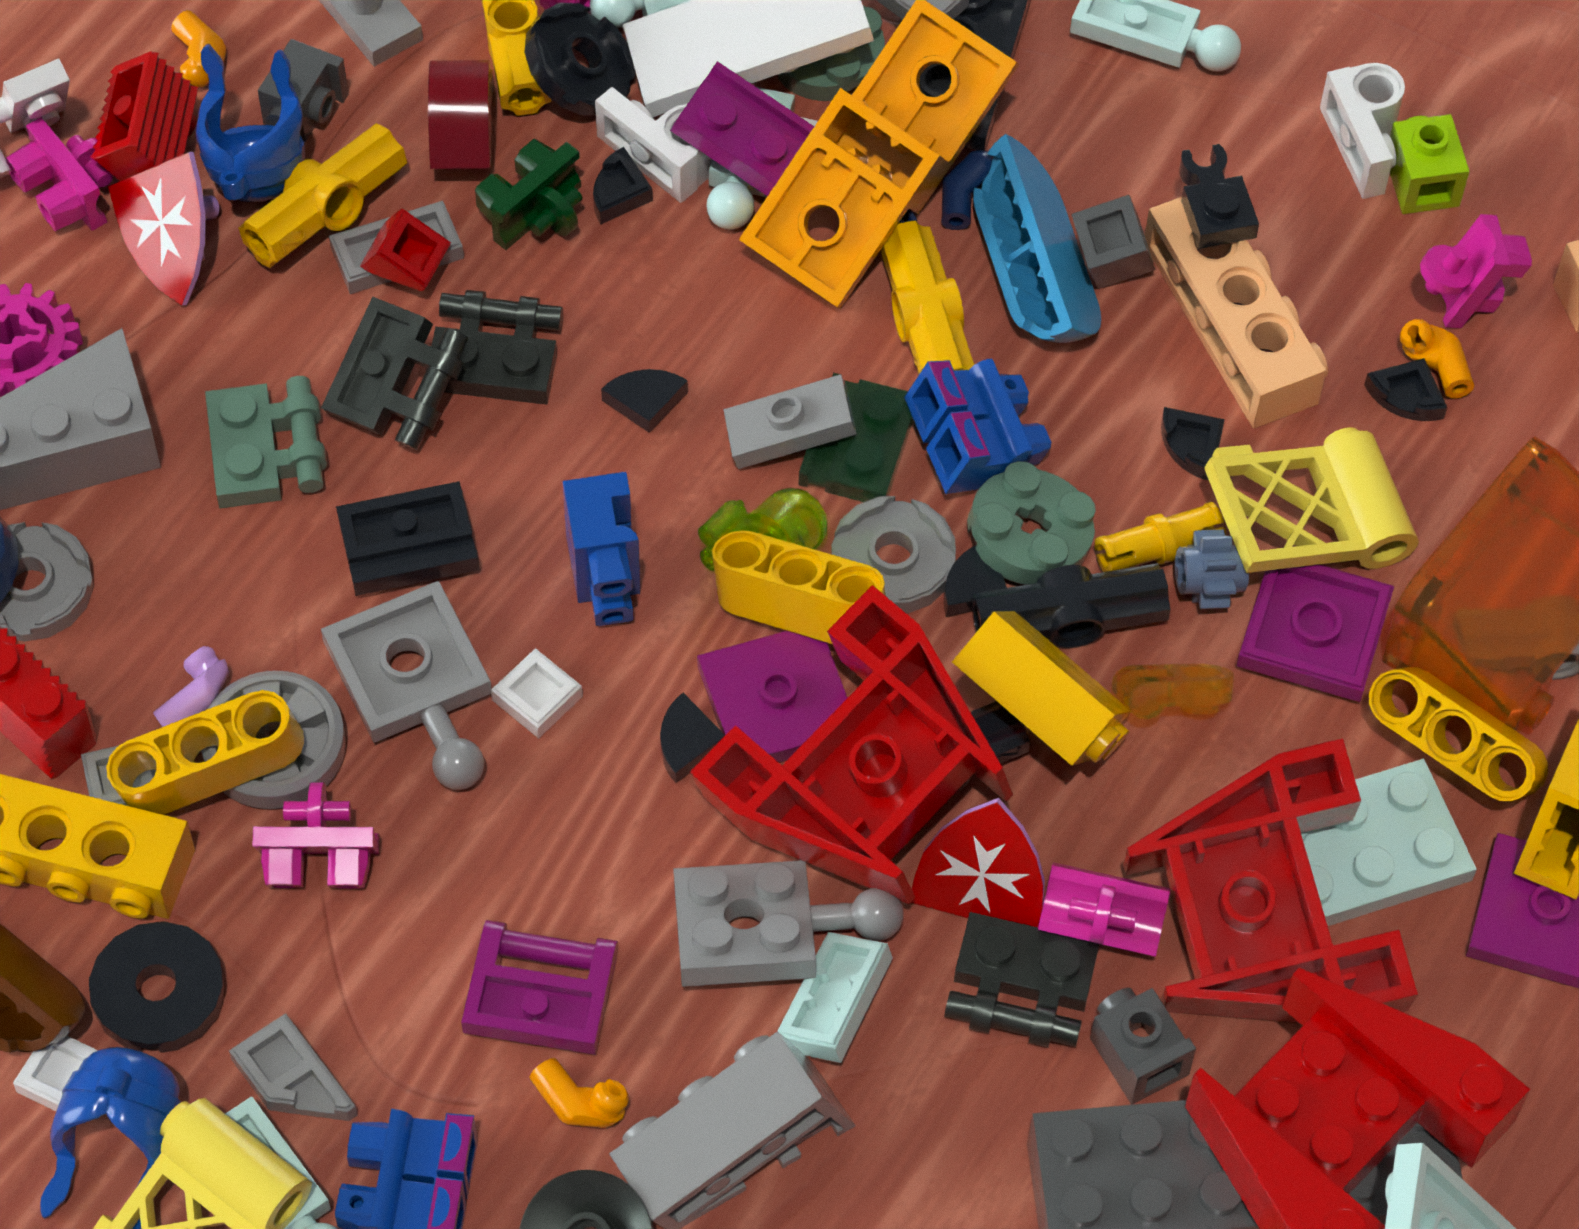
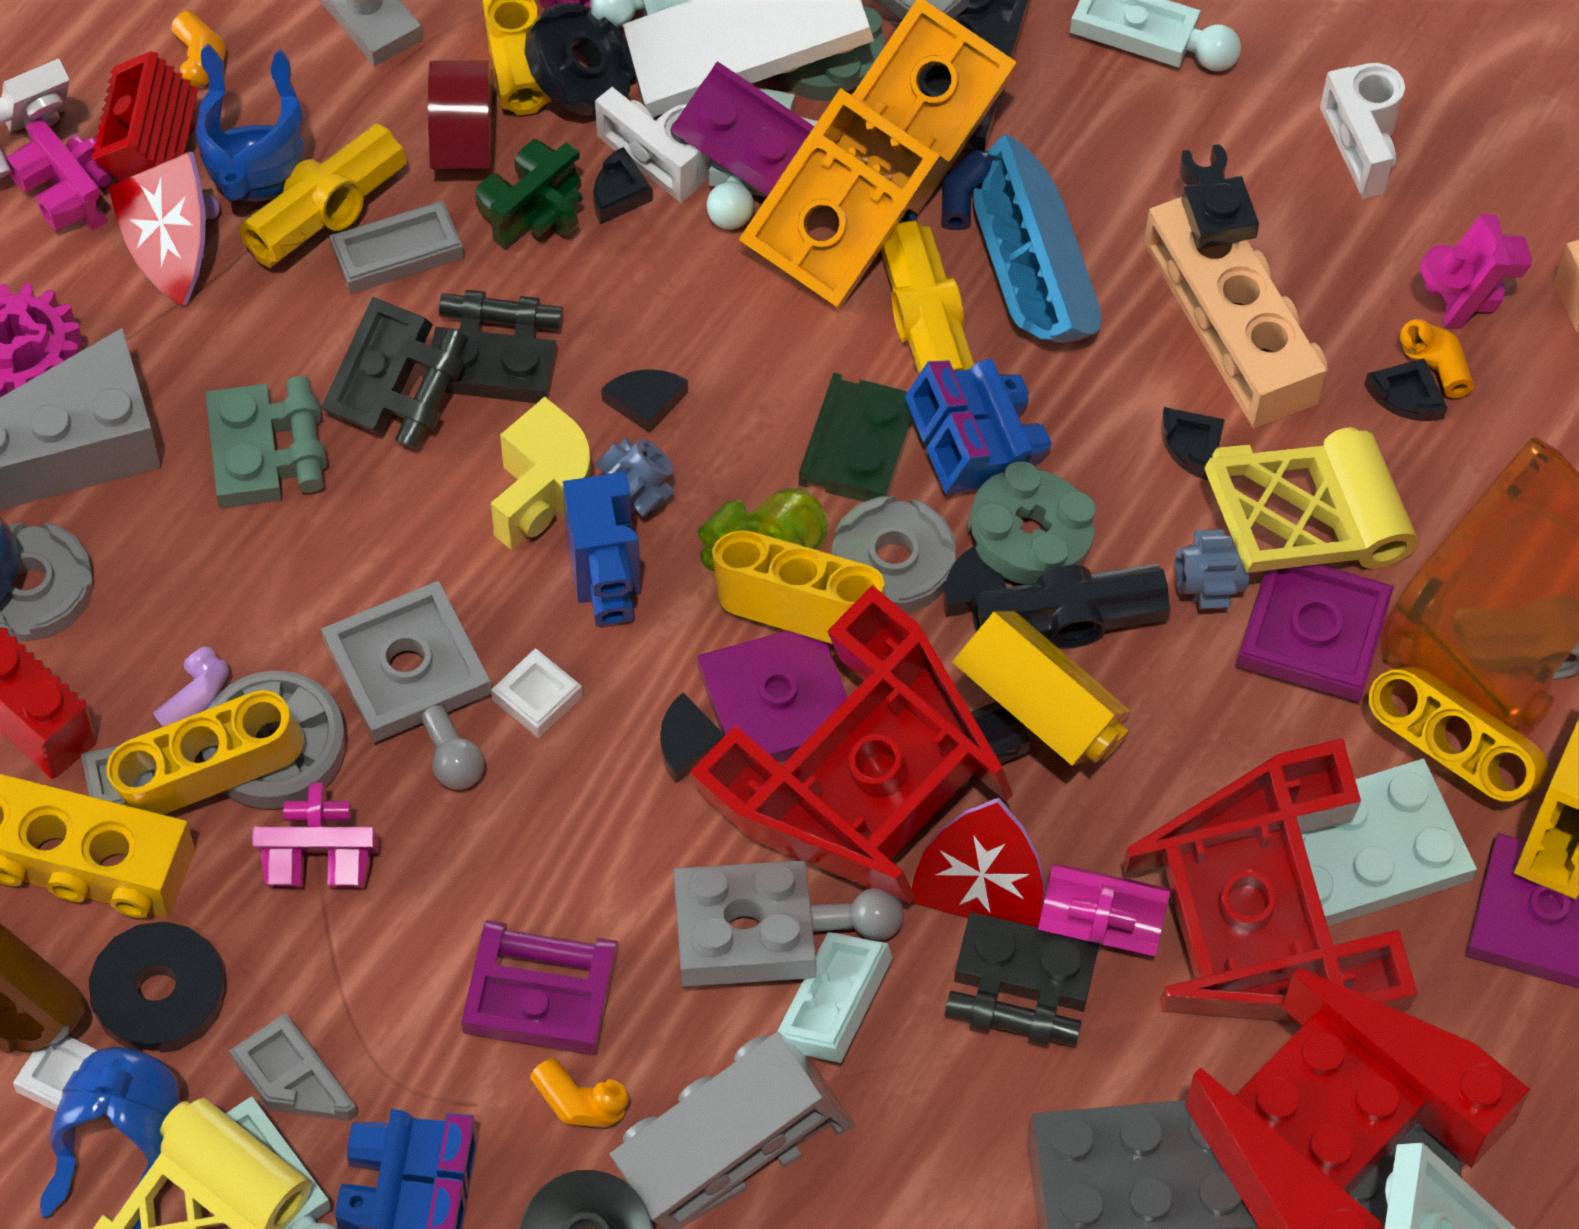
dark grey brick [258,39,349,142] -> none
black plate [336,481,480,596] -> none
red slope [360,208,451,291] -> none
light grey plate [723,374,857,469] -> none
dark grey brick [1071,195,1156,289] -> none
dark grey brick [1090,988,1196,1105] -> none
yellow pin [1094,502,1226,572] -> none
clear yellow plate [1111,664,1234,720] -> none
lime brick [1390,114,1470,214] -> none
none -> light yellow brick [491,397,591,550]
none -> sand blue gear [596,438,674,517]

